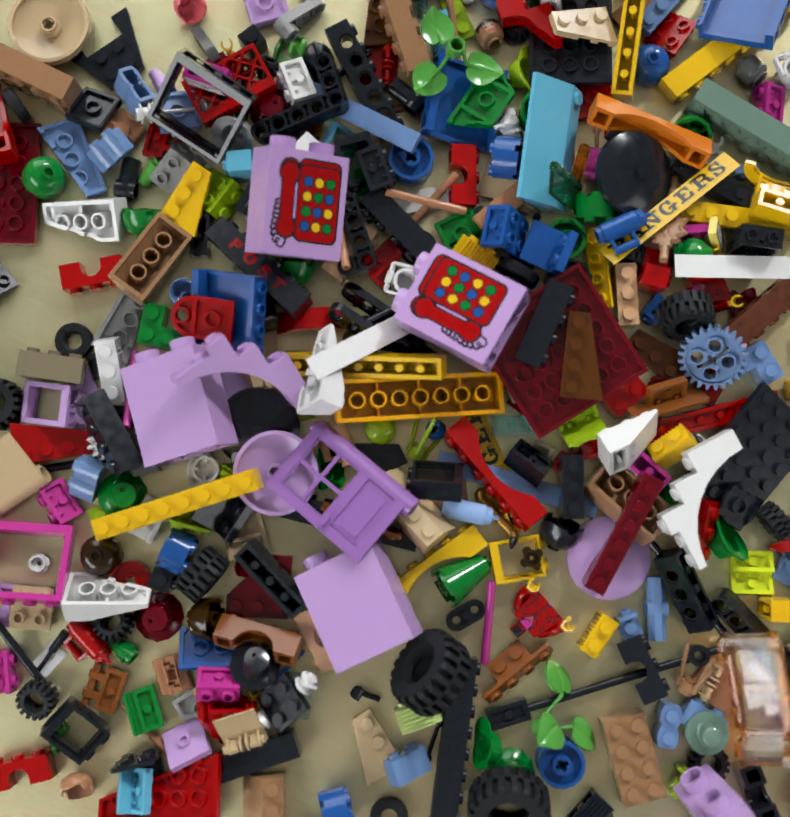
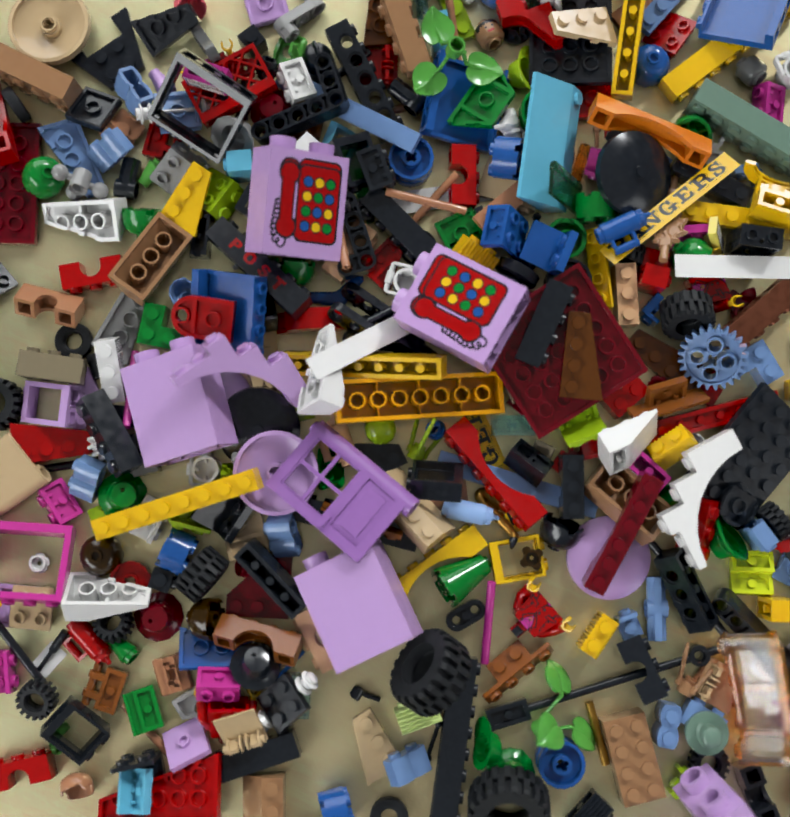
none -> nougat arch [14,283,85,329]
none -> light grey piece [51,164,109,200]
none -> black wing [130,3,202,57]
none -> medium blue brick [263,514,303,558]
none -> blue piece [310,276,364,306]
none -> pearl gold bar [585,701,610,766]
none -> medium blue brick [738,518,779,553]

